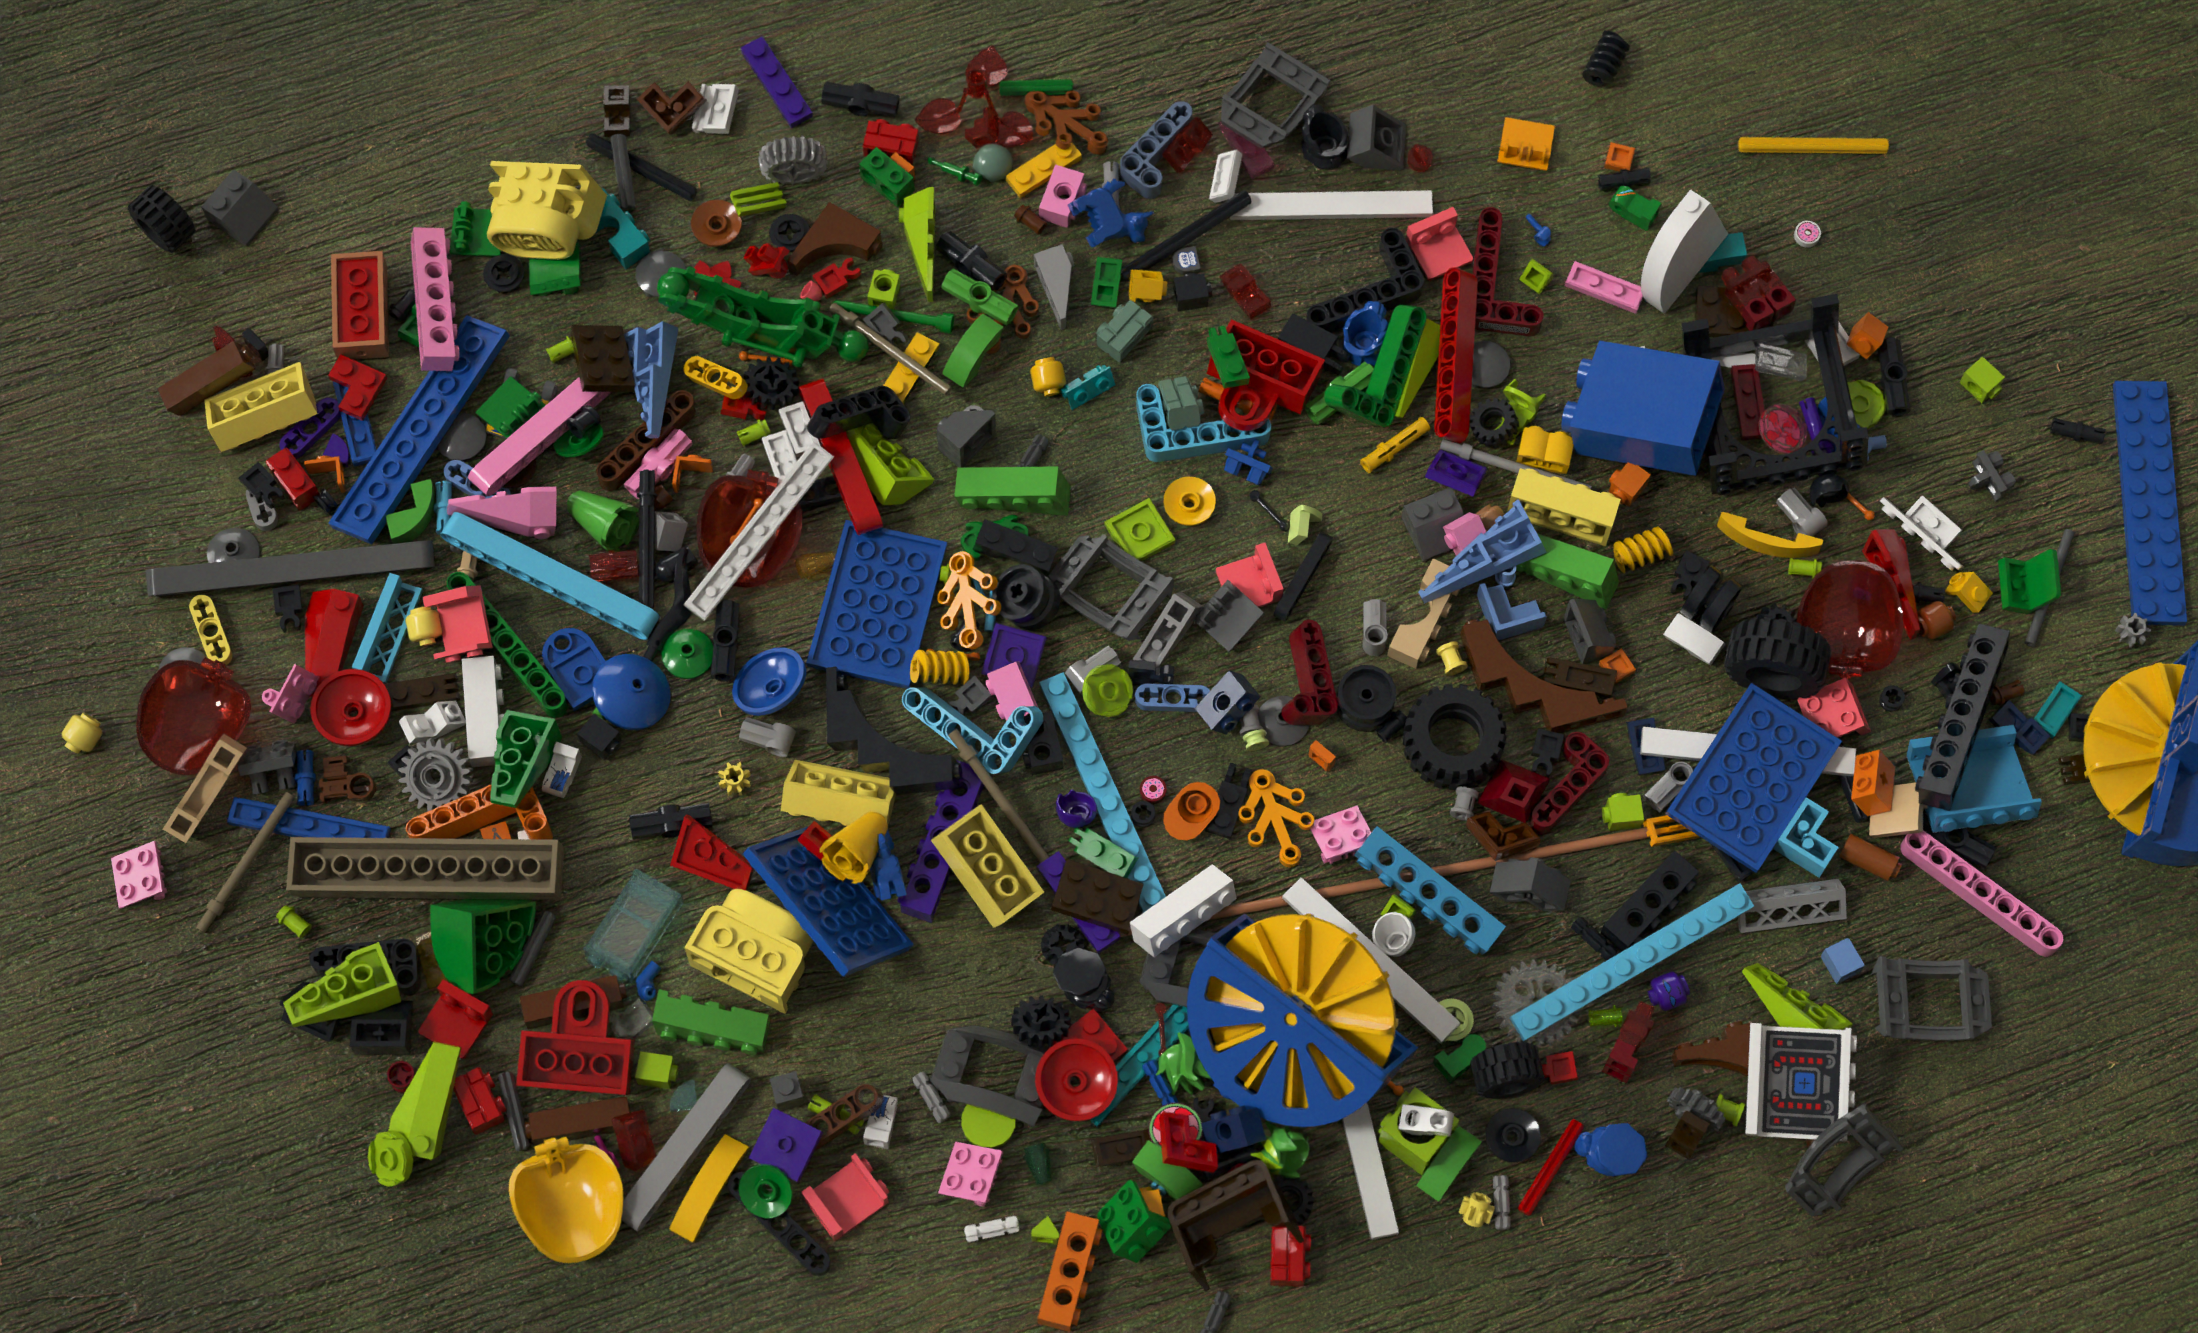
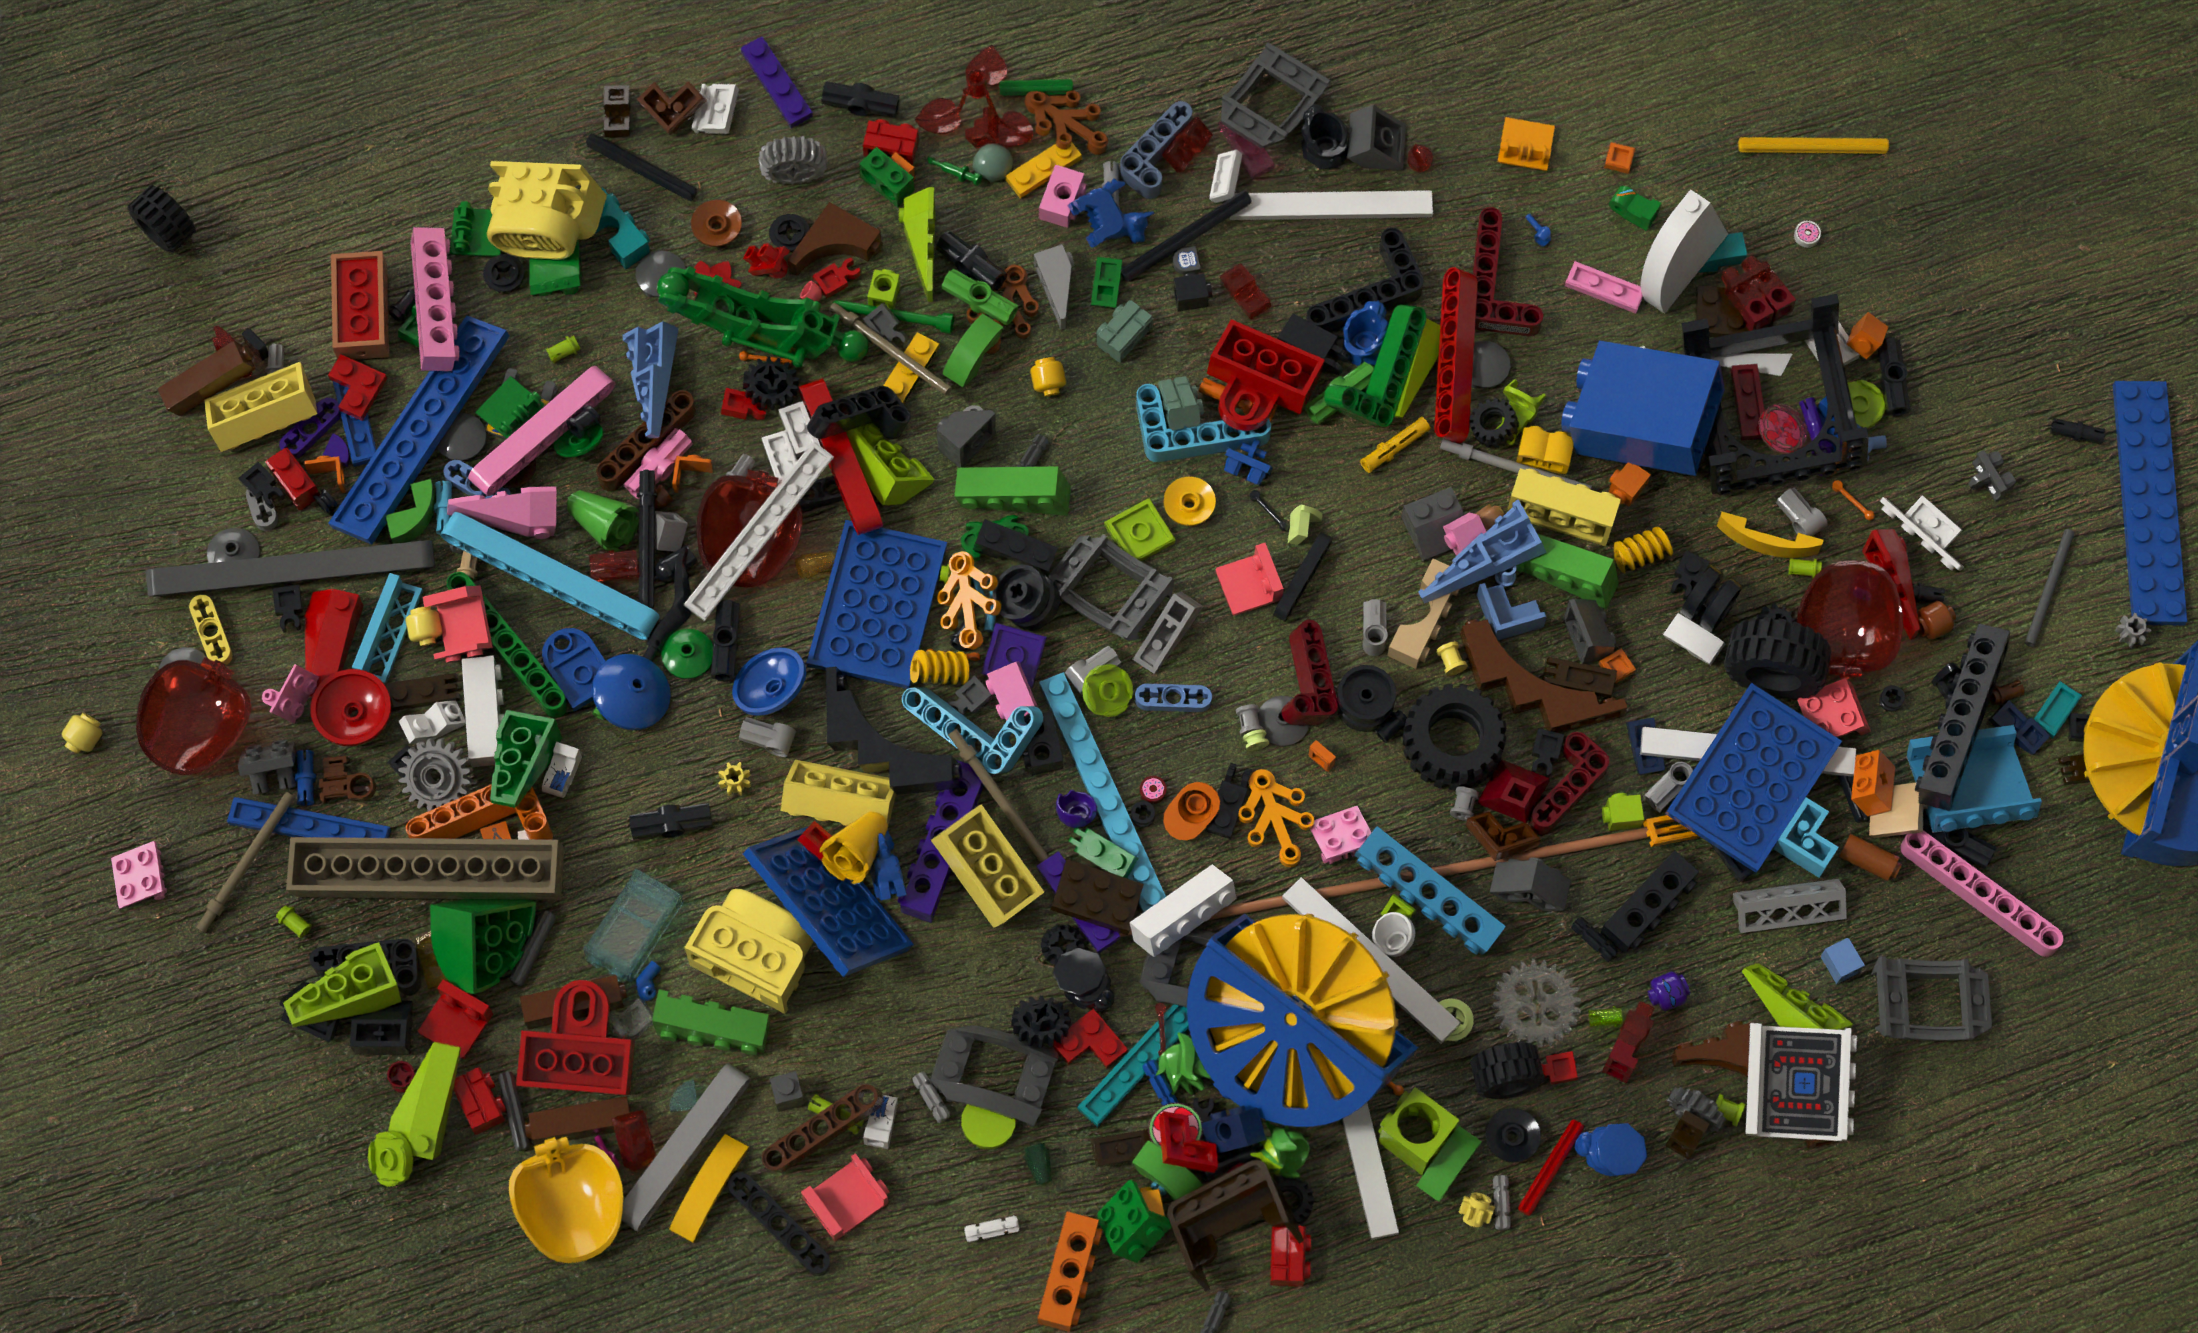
tan arch [163,734,247,843] -> none
dark grey slope [201,169,278,247] -> none
dark brown plate [570,325,635,392] -> none
black brick [577,714,622,760] -> none
dark grey axle [611,134,636,209] -> none
lime brick [635,1051,678,1089] -> none
red wing [670,814,754,891] -> none
yellow beam [683,356,748,399] -> none
lime tile [730,182,787,217] -> none
orange hinge [730,498,764,544] -> none
lime pin [736,419,771,447] -> none
green dish [739,1164,793,1218] -> none
dark purple plate [749,1108,823,1182] -> none
bright pink hinge [938,1142,1003,1207] -> none
reddish brown pin [1014,205,1048,235] -> none
lime slope [1031,1216,1059,1245] -> none
red dish [1035,1038,1118,1121] -> none
teal hinge [1060,365,1115,410] -> none
yellow brick [1128,269,1167,303] -> none
black plate [1128,660,1175,685] -> none
dark grey hinge [1195,580,1264,652] -> none
dark blue brick [1195,670,1260,734] -> none
green hinge [1207,326,1250,389] -> none
white leg [1399,1105,1454,1136] -> none
coral bracket [1405,207,1473,281] -> none
dark purple plate [1425,450,1487,497] -> none
green leg [1433,1034,1486,1084] -> none
medium azure plate [1509,883,1754,1041] -> none
lime slope [1519,259,1553,294] -> none
black piece [1582,31,1630,87] -> none
black pin [1598,167,1651,191] -> none
clear plate [1755,343,1807,381] -> none
dark grey wedge [1785,1102,1904,1216] -> none
black hair [1809,474,1849,508] -> none
yellow bracket [1945,572,1993,613] -> none
lime brick [1960,356,2005,403] -> none
green bracket [1998,549,2061,614] -> none

